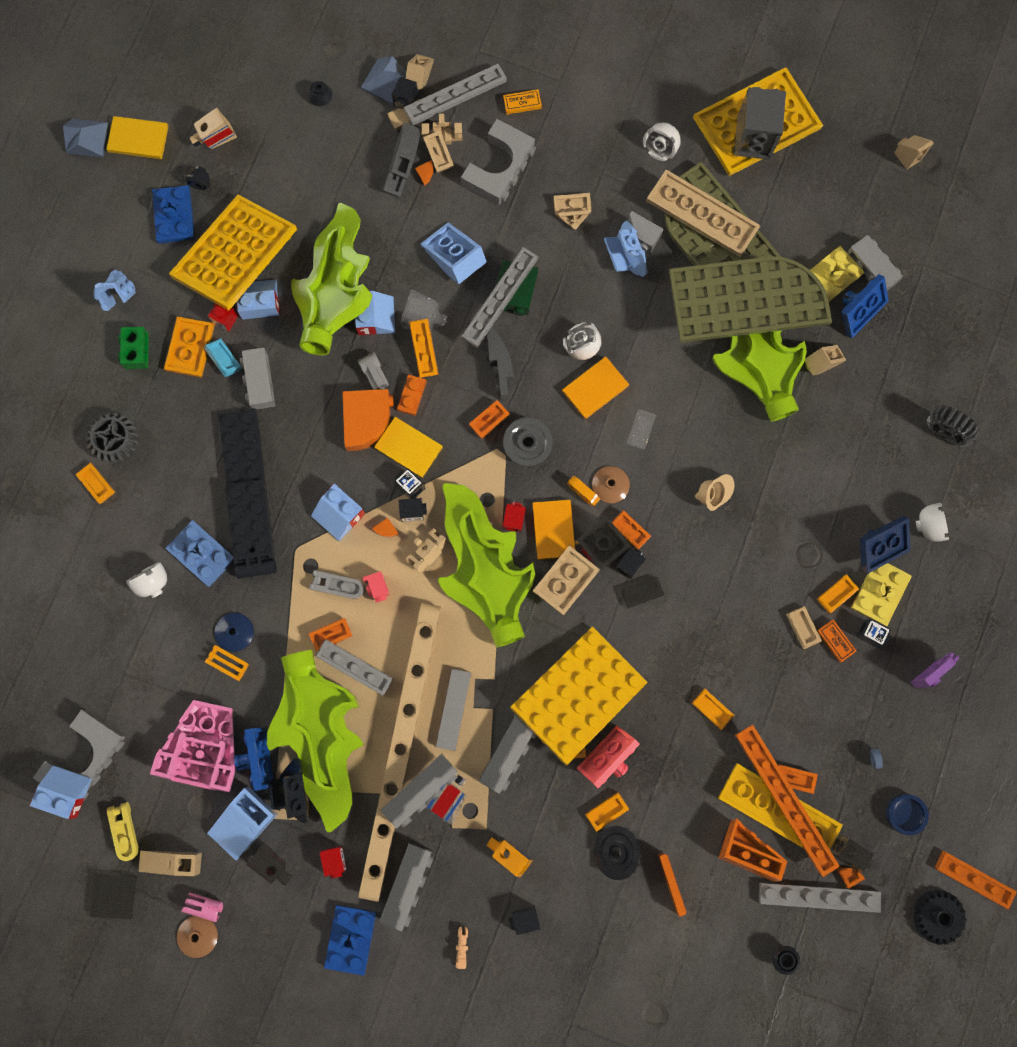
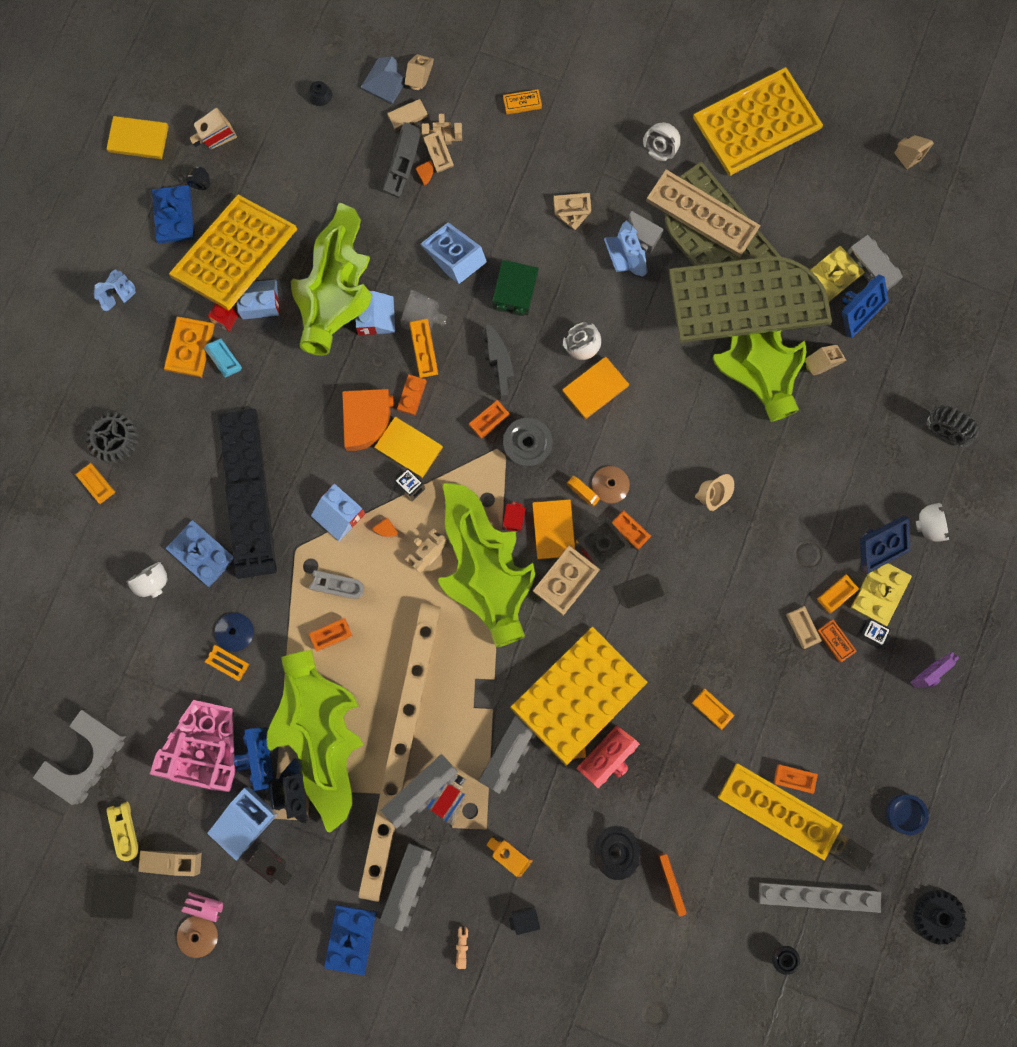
light blue slope [30,765,92,819] -> none
sand blue slope [63,119,109,157] -> none
green brick [118,327,149,369] -> none
light grey brick [240,347,275,410] -> none
light grey tile [316,639,393,696] -> none
red brick [320,846,347,879] -> none
light grey piece [357,352,389,390] -> none
coral brick [363,571,390,603] -> none
black brick [391,77,419,109] -> none
black brick [398,498,427,522] -> none
light grey plate [404,64,507,125] -> none
light grey tile [436,669,471,751] -> none
light grey arch [461,119,536,206] -> none
light grey tile [461,247,539,348] -> none
light orange tile [585,792,629,832] -> none
black brick [615,548,646,580] -> none
clear plate [626,409,656,451] -> none
orange wedge [718,818,787,882] -> none
dark grey container [734,87,786,160] -> none
orange plate [735,725,840,877] -> none
orange tile [836,867,865,889] -> none
sand blue tile [870,748,883,769] -> none
orange tile [934,851,1017,910] -> none

